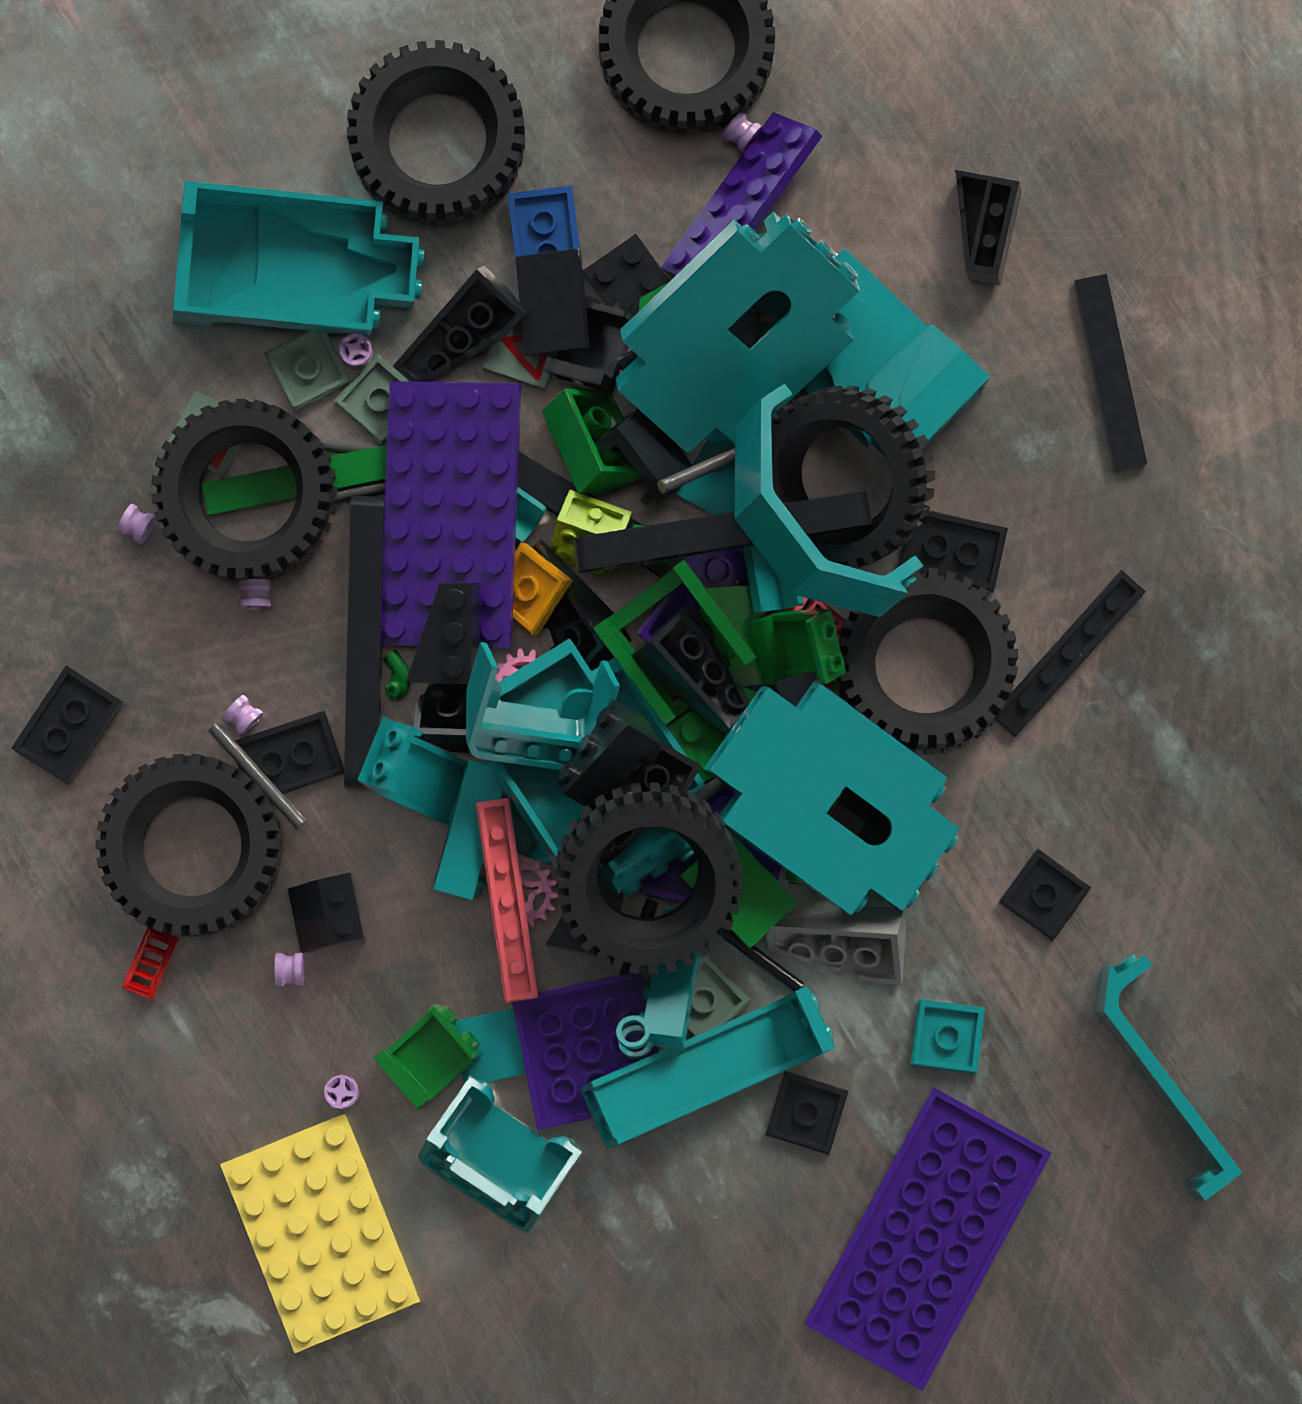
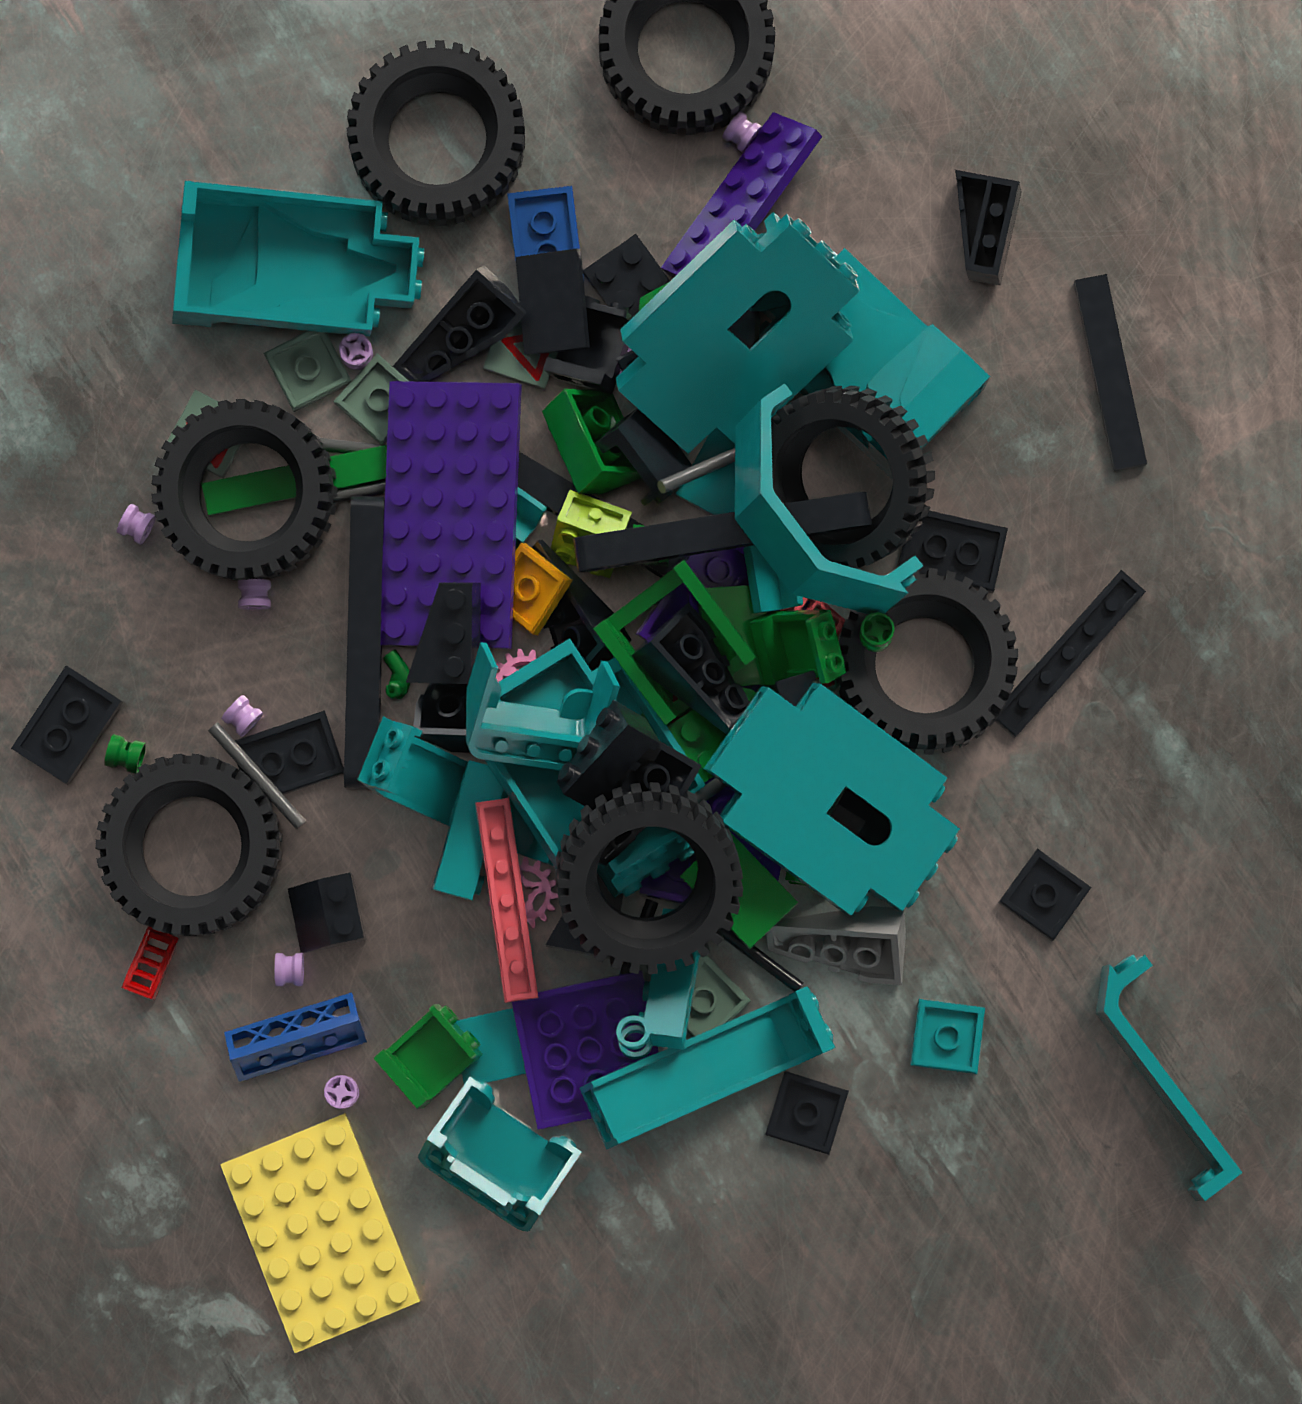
dark purple plate [804,1087,1051,1391] -> none
none -> green wheel [104,734,146,774]
none -> blue fence [224,992,367,1082]
none -> green wheel [859,612,895,652]

